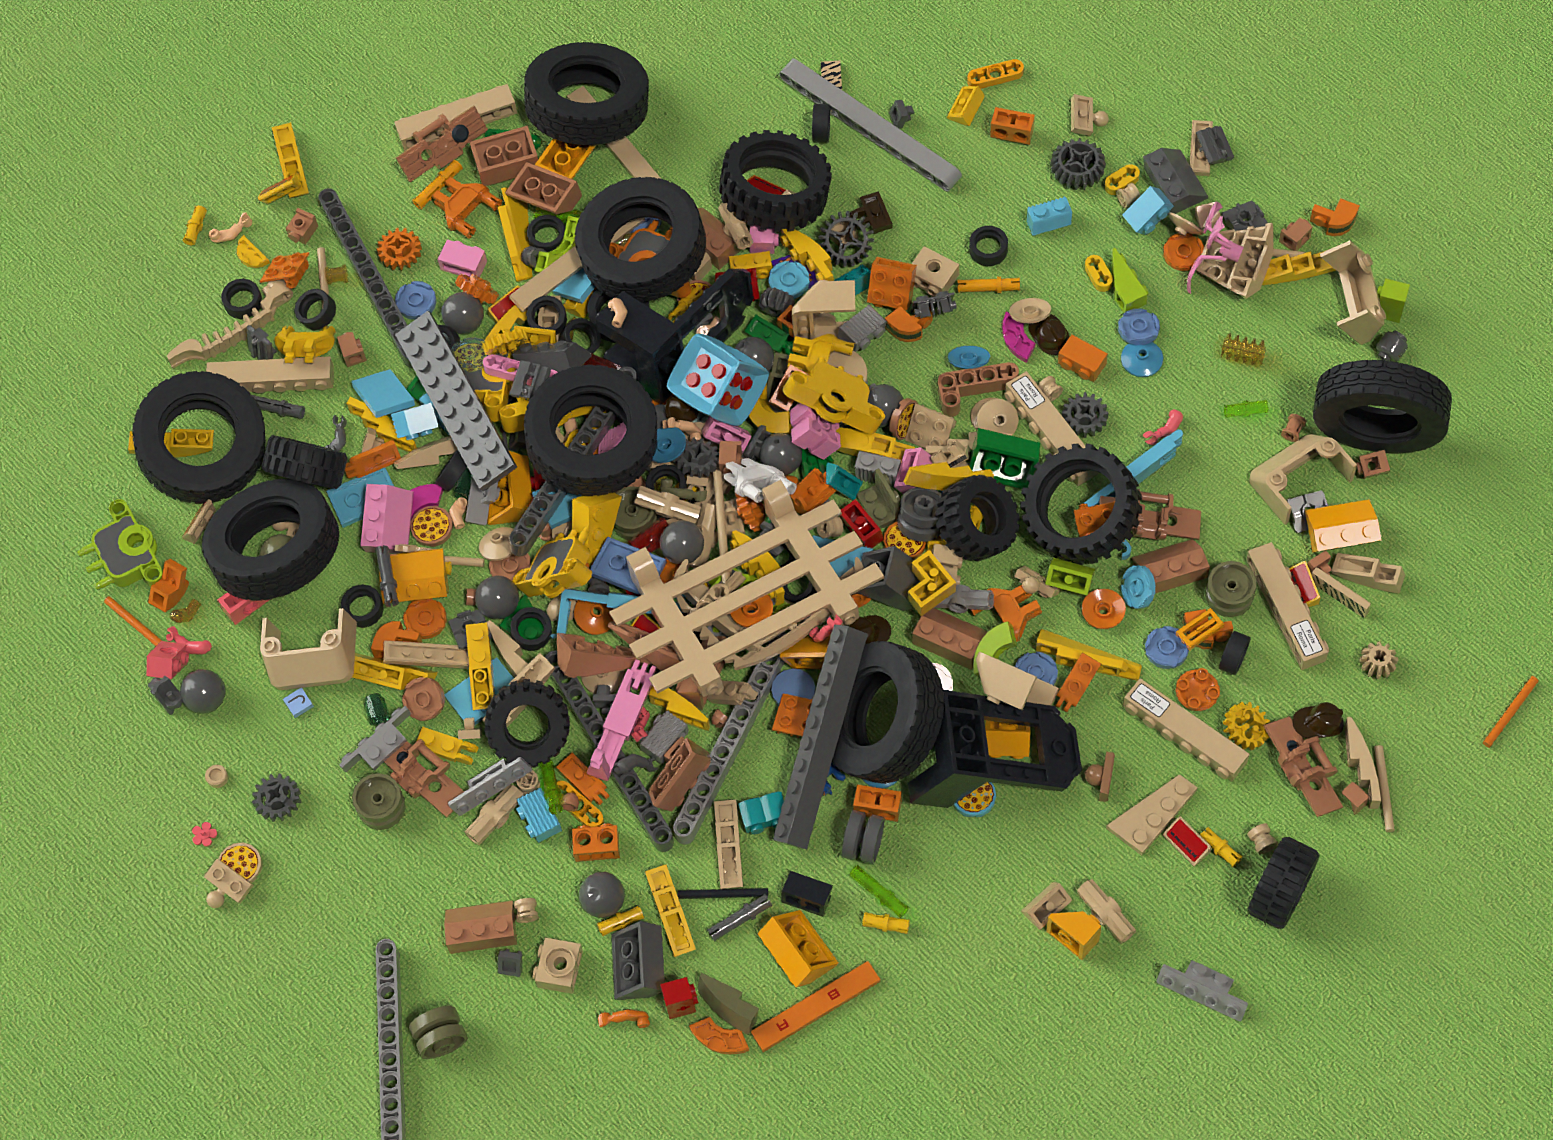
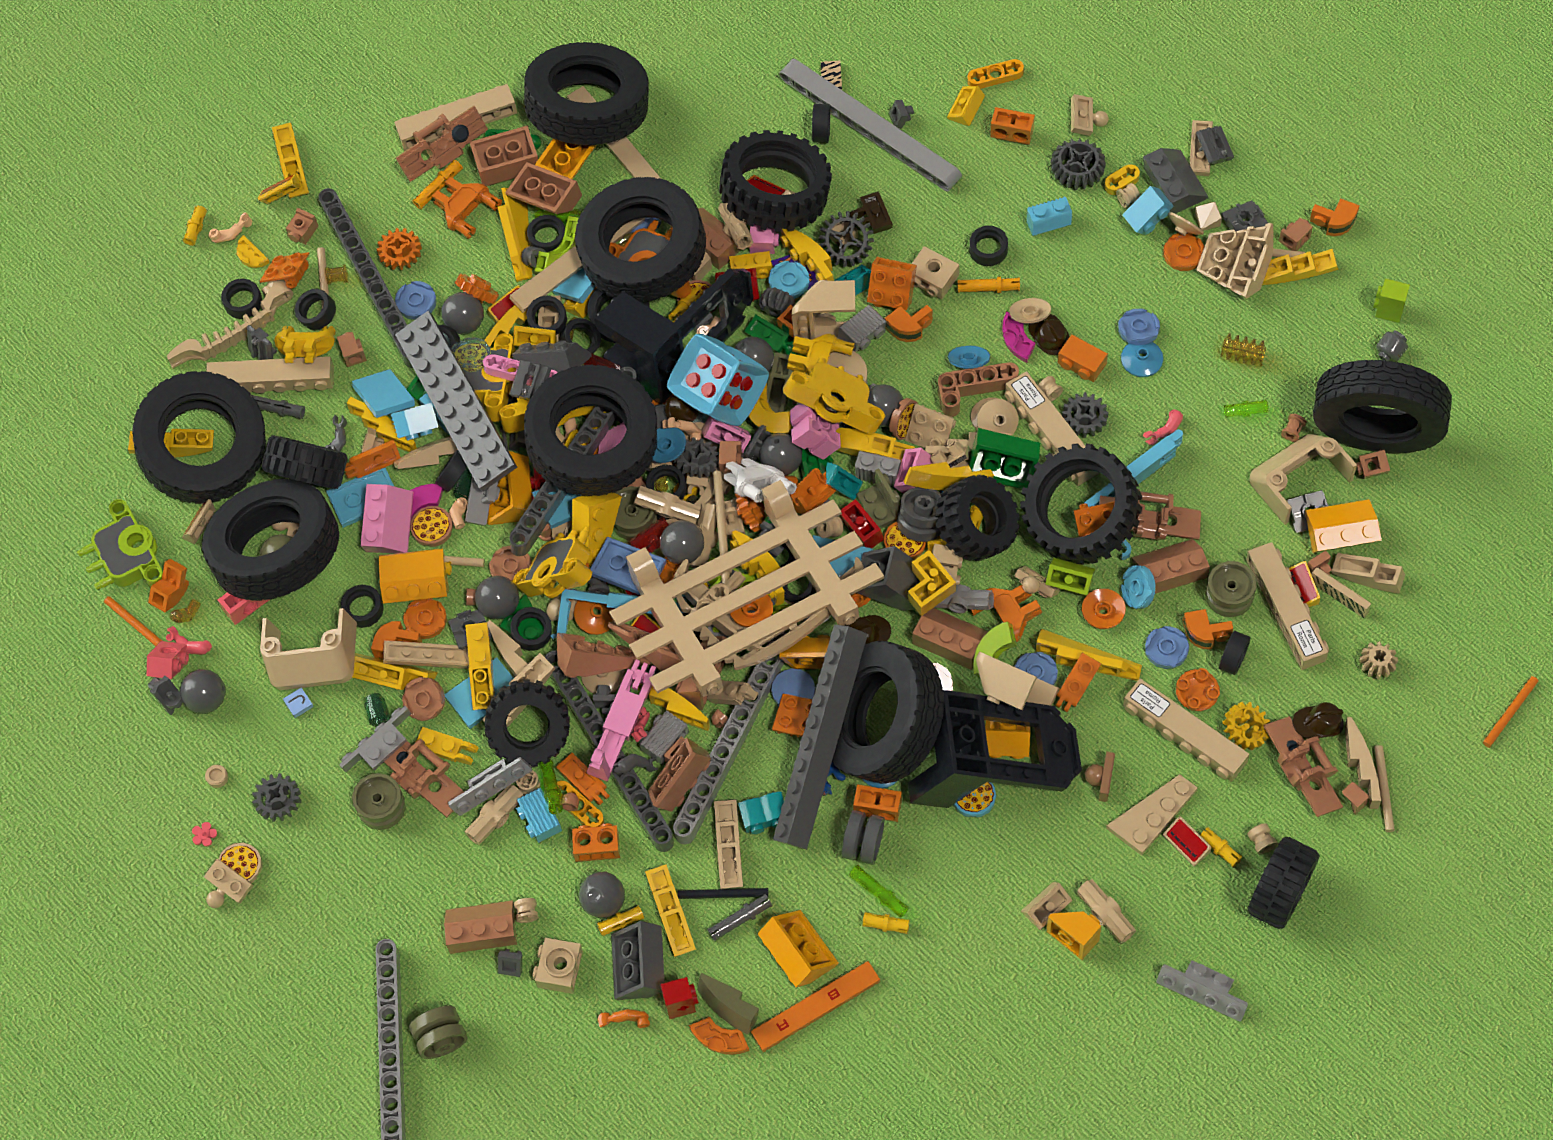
dark grey pin [375,545,399,607] -> none
tan helmet [395,544,433,553] -> none
bright pink piece [438,240,487,277] -> none
tan tile [458,717,482,739] -> none
tan dish [479,527,520,561] -> none
yellow gear [482,329,528,355] -> none
light nougat arm [608,298,628,328] -> none
olive arm [660,479,707,502] -> none
orange brick [768,364,809,412] -> none
black hinge [781,871,833,917] -> none
coral arm [809,614,843,643] -> none
dark grey hinge [911,291,957,319] -> none
yellow beam [1085,255,1113,292] -> none
lime slope [1111,248,1148,313] -> none
light orange tile [1175,608,1224,651] -> none
bright pink plant [1187,201,1244,294] -> none
tan windscreen [1320,241,1386,345] -> none

